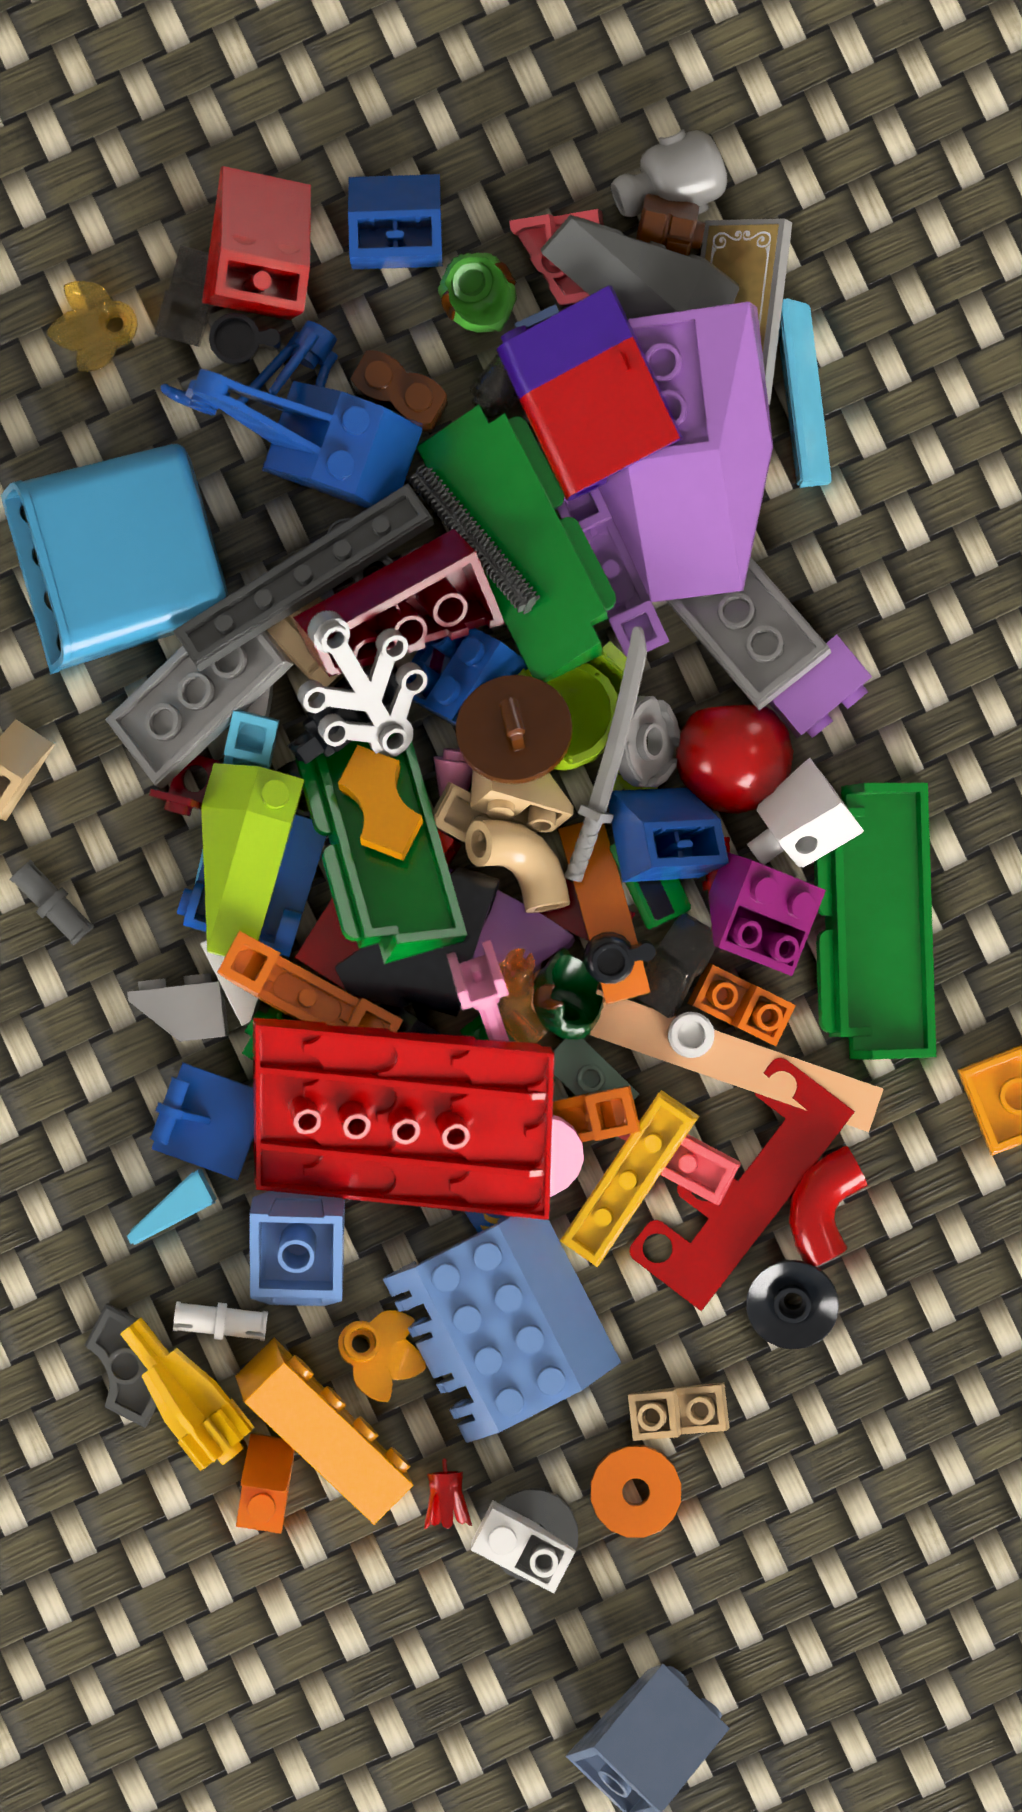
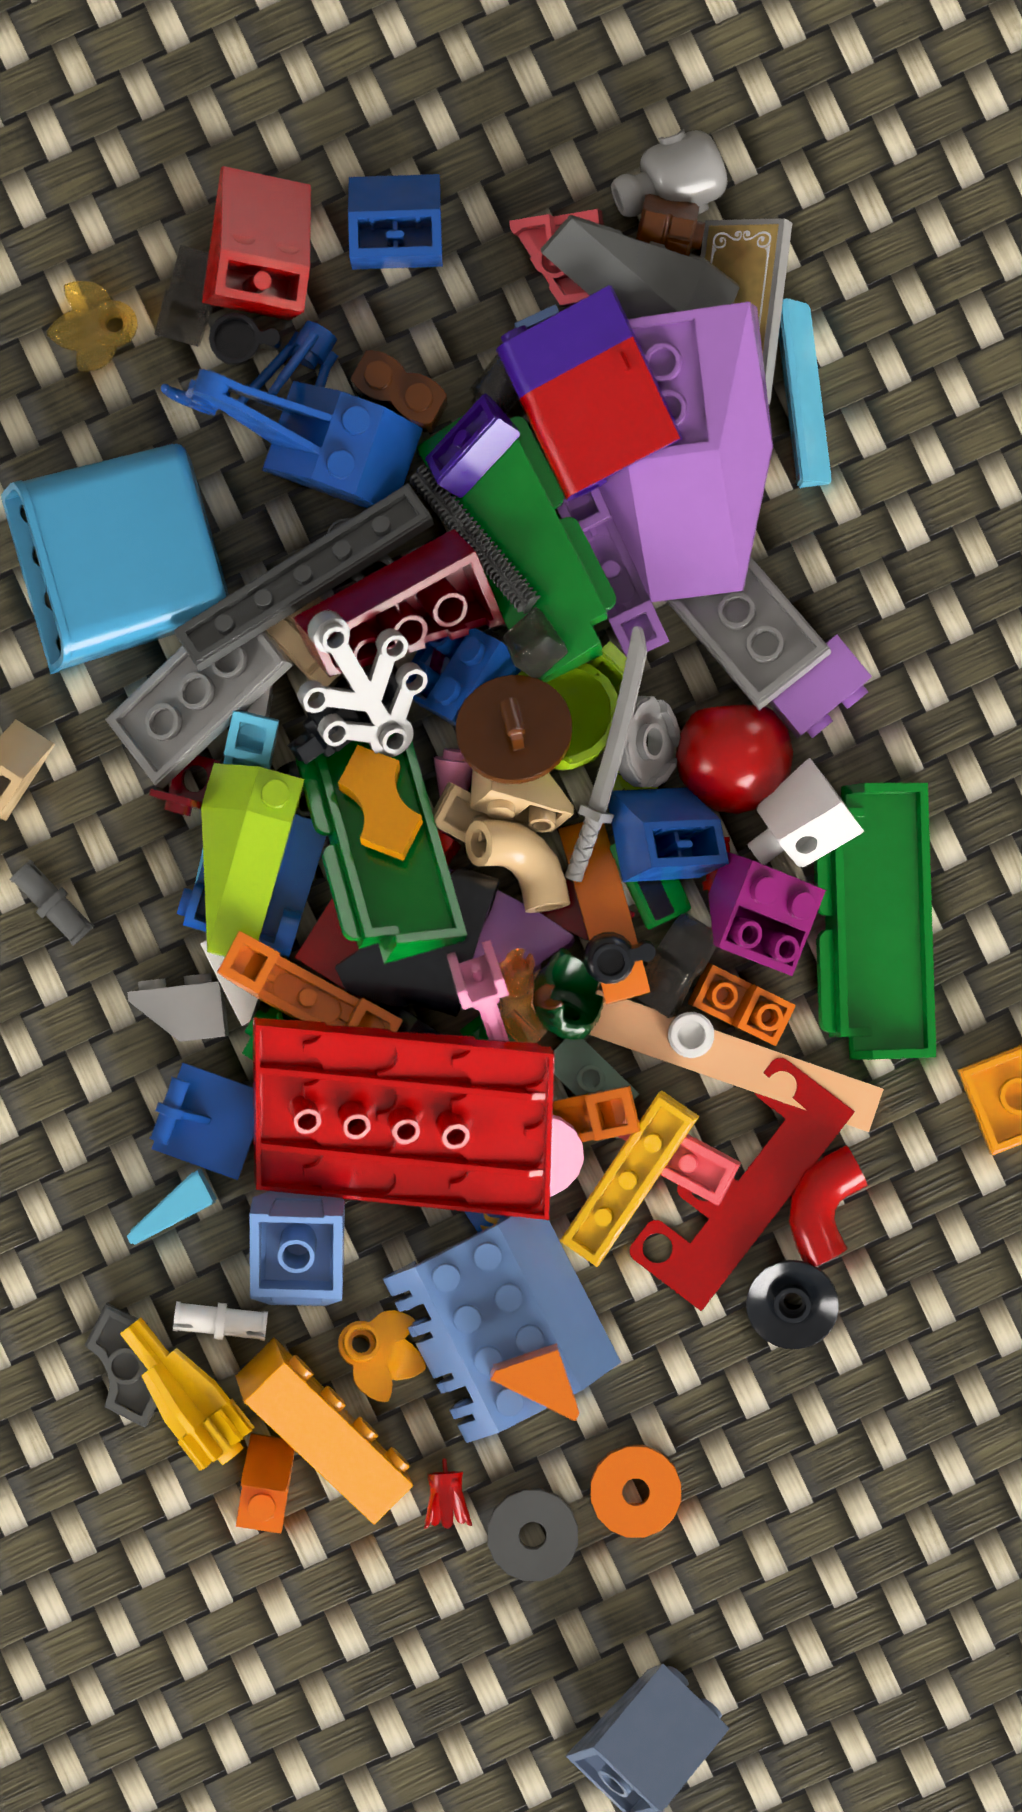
bright green hair [438,252,517,333] -> none
white slope [471,1500,575,1593] -> none
tan slope [628,1382,730,1441] -> none
none -> dark purple slope [425,393,520,498]
none -> orange slope [490,1343,579,1421]
none -> clear smoke slope [503,607,568,679]

